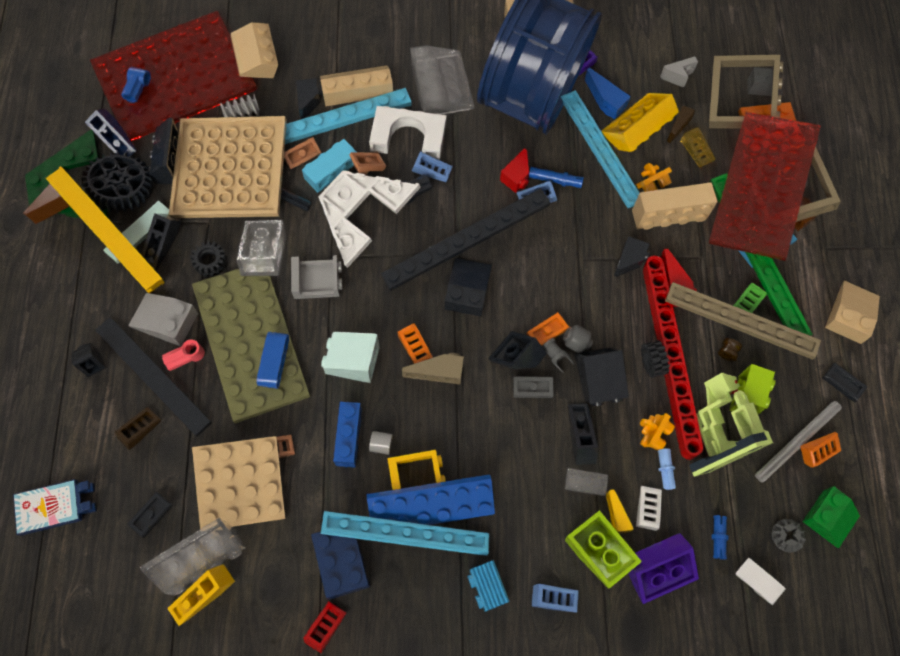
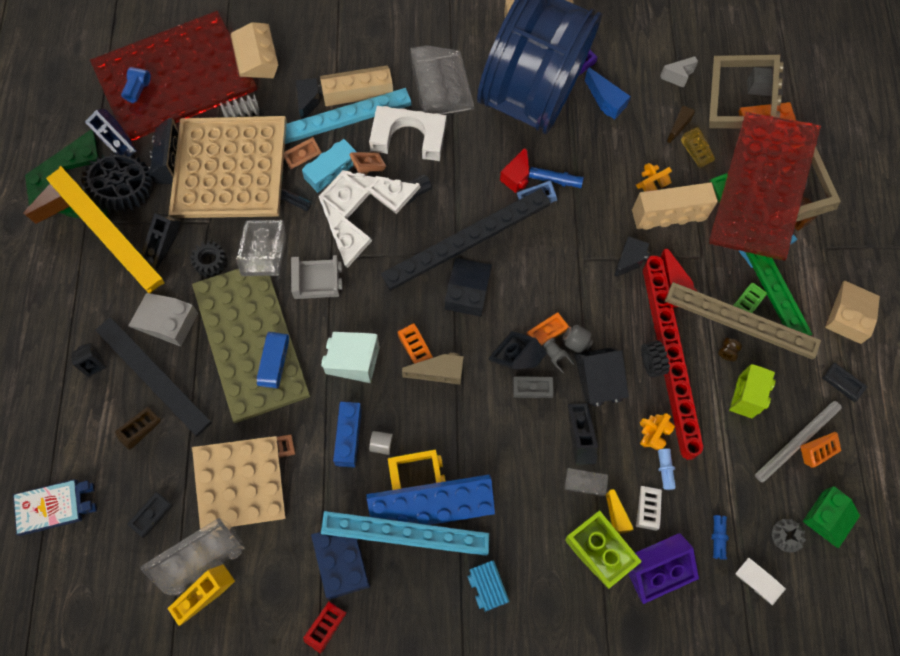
light aqua tile [103,201,169,264] -> none
coral piece [162,340,205,371] -> none
medium blue slope [412,151,453,182] -> none
medium blue slope [532,584,579,613] -> none
medium azure tile [561,90,639,208] -> none
yellow slope [601,93,679,152] -> none
yellowish green container [689,373,773,476] -> none

